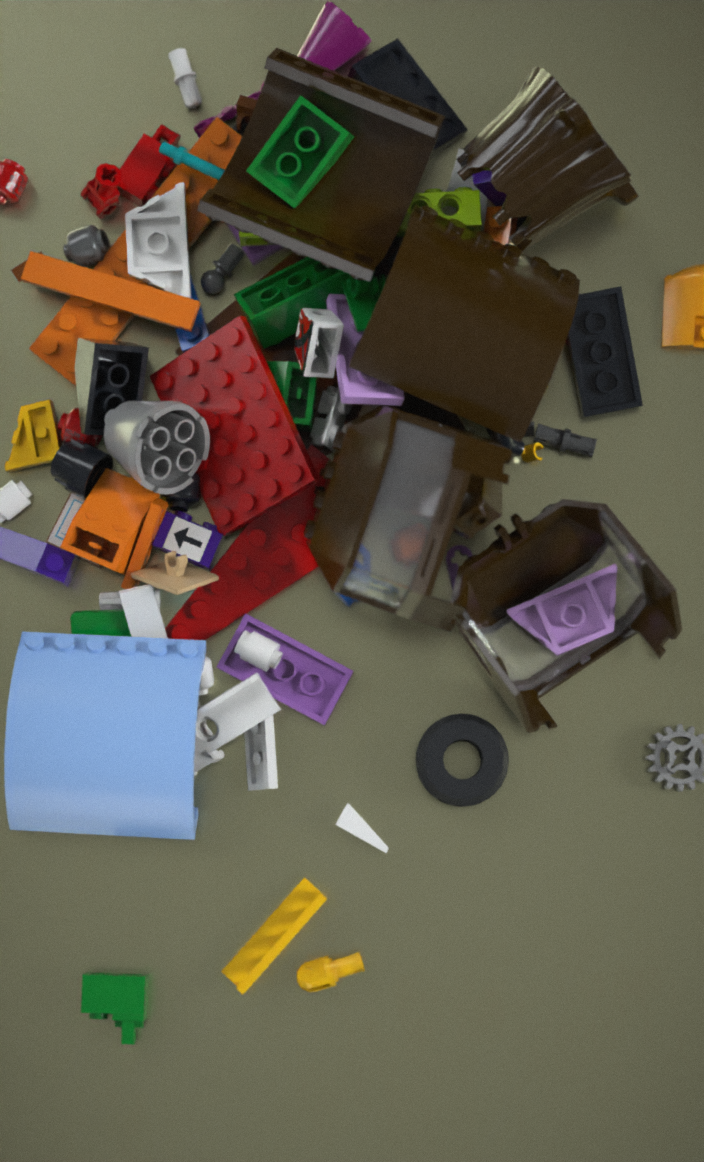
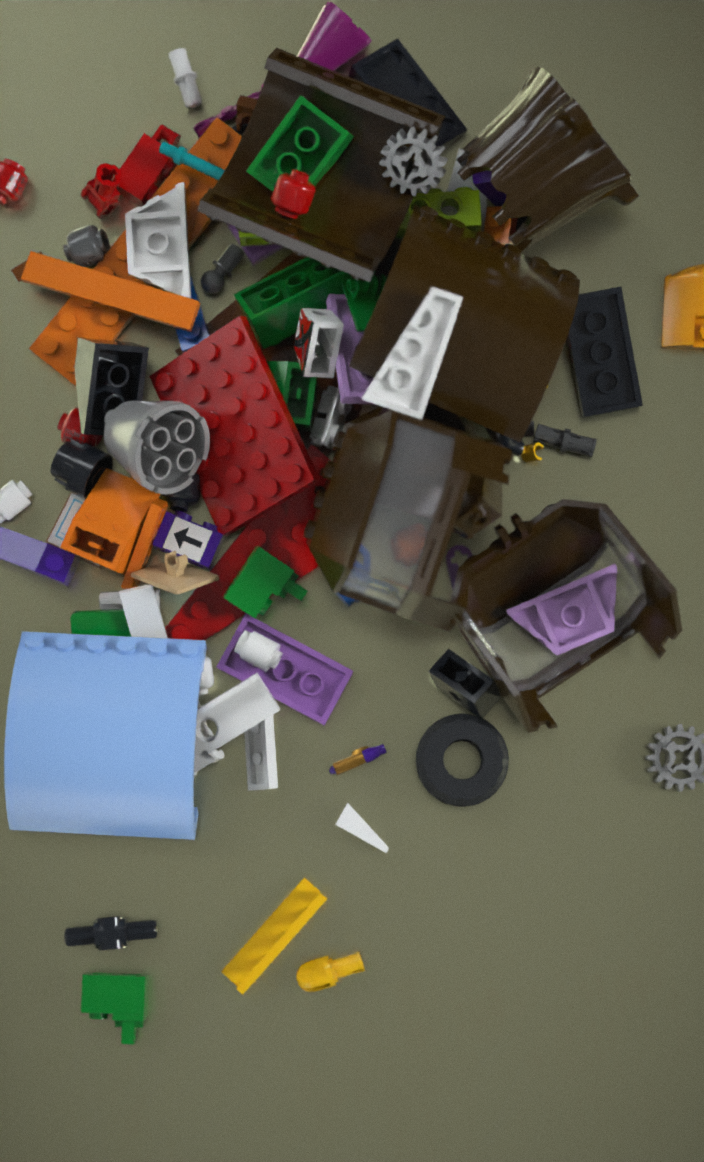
yellow wing [5,399,62,472] -> none
none -> black axle [64,916,158,951]
none -> green hinge [222,546,308,619]
none -> red head [271,169,316,219]
none -> piece [329,744,387,775]
none -> white wing [361,287,463,419]
none -> light grey gear [379,127,448,196]
none -> black brick [429,649,501,719]

